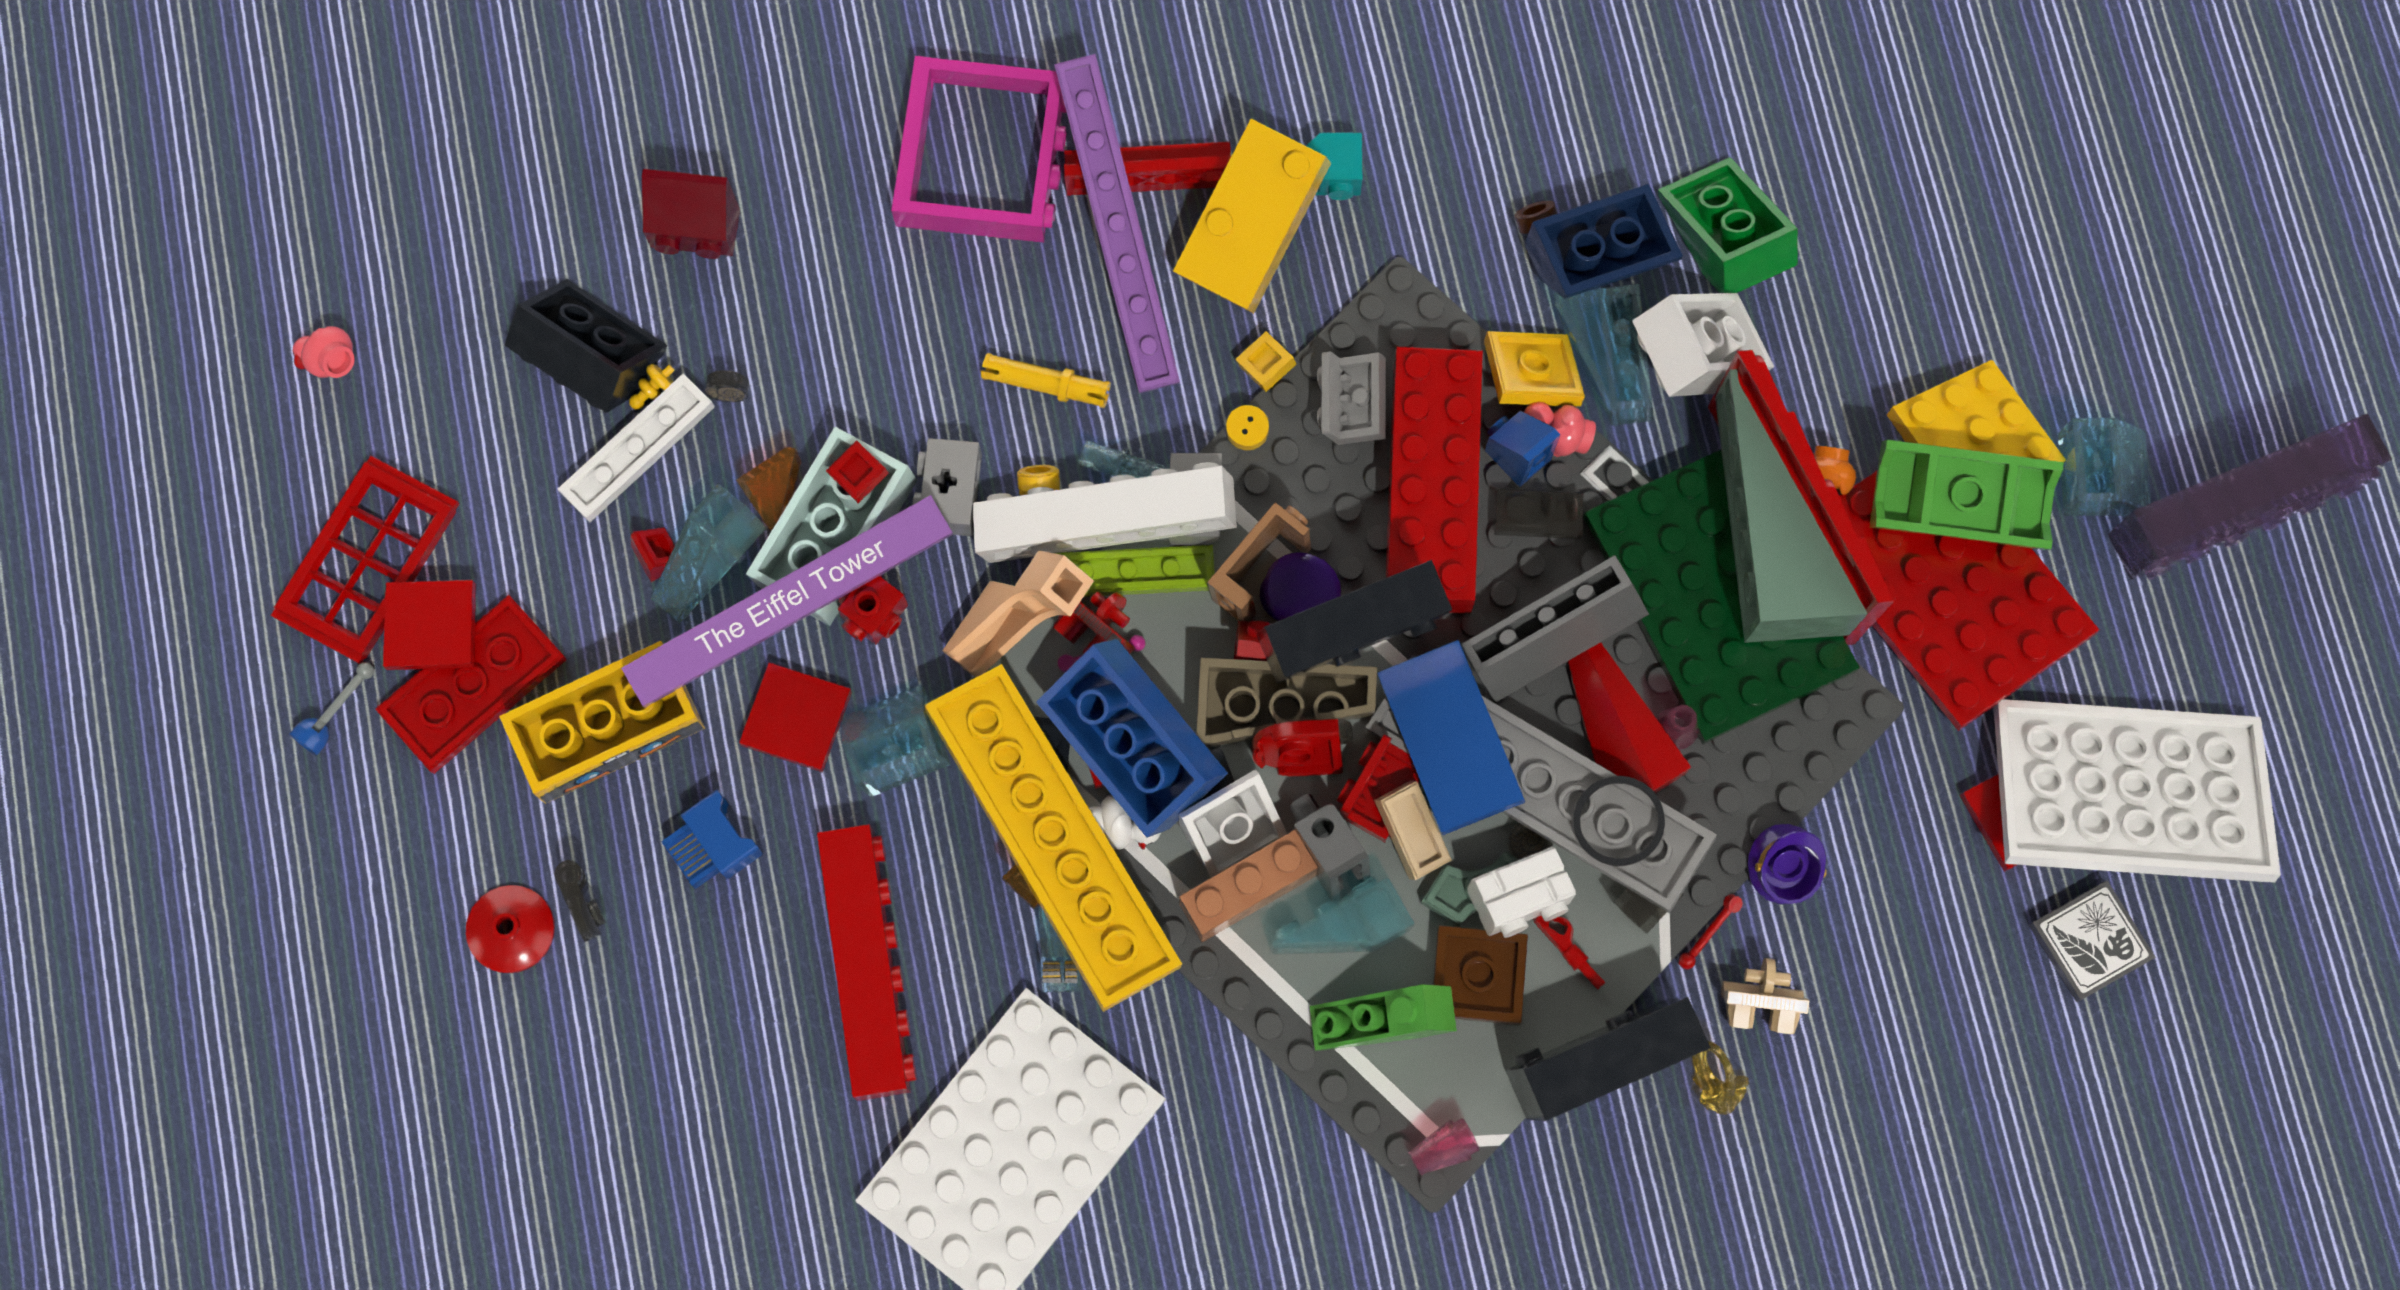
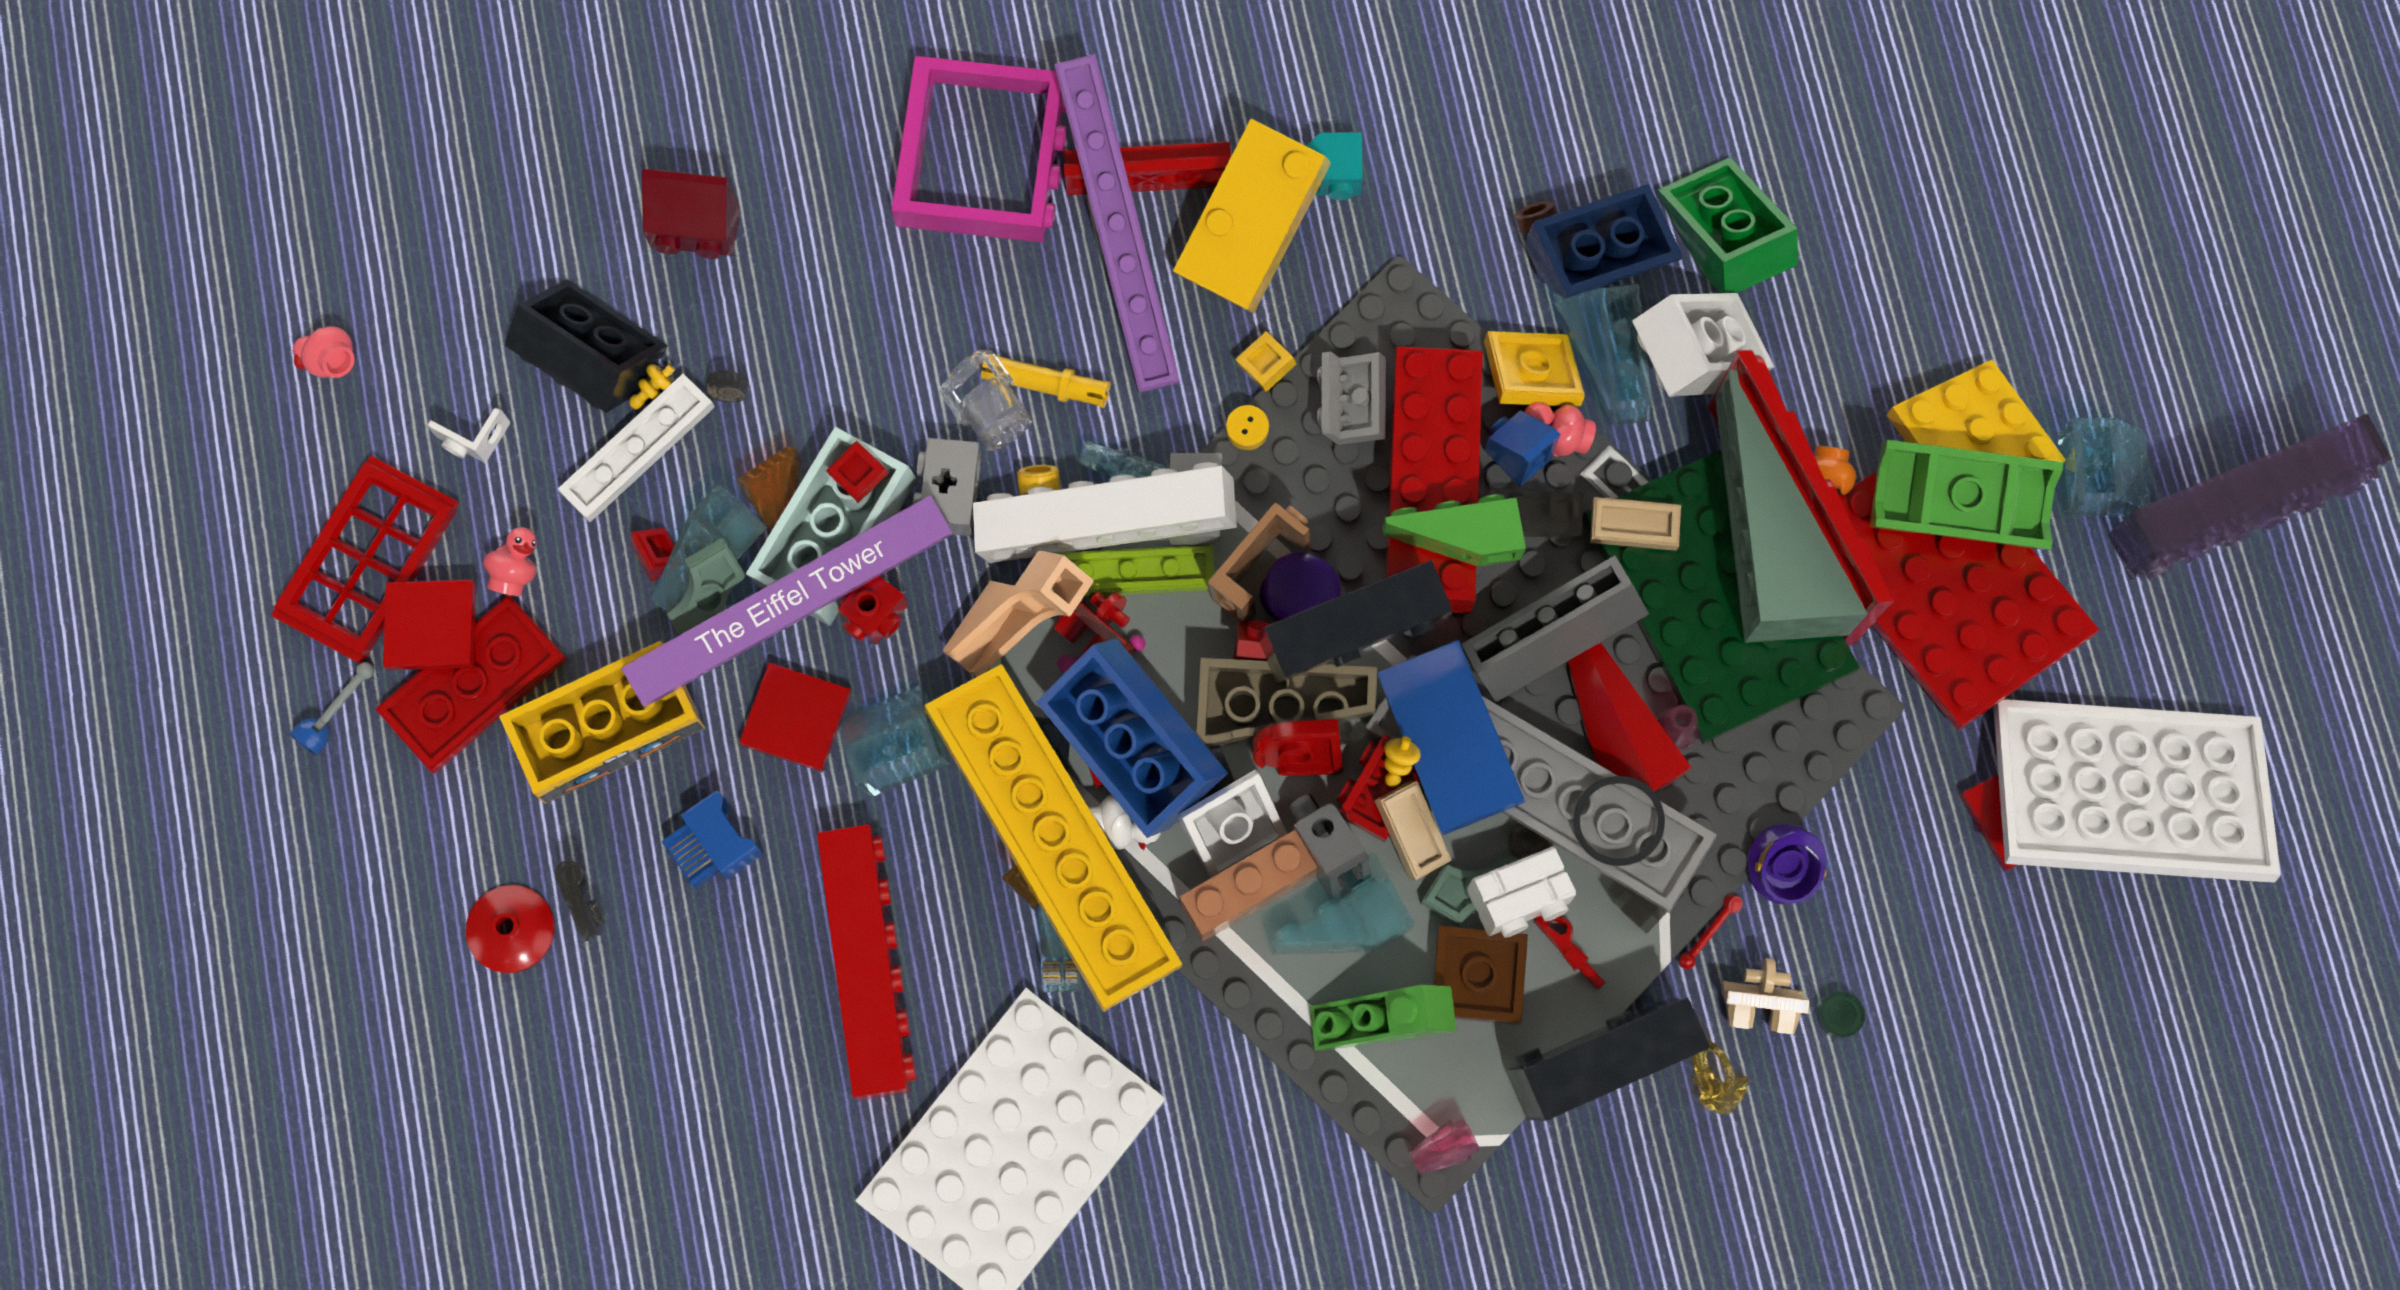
tile [2029,880,2156,1002] -> none
none -> white bracket [427,408,510,463]
none -> coral animal [483,527,537,596]
none -> sand green tile [667,537,746,635]
none -> clear piece [940,350,1033,451]
none -> bright green slope [1383,494,1526,566]
none -> yellow hair [1384,736,1421,788]
none -> tan tile [1590,497,1681,551]
none -> clear green tile [1817,992,1865,1038]

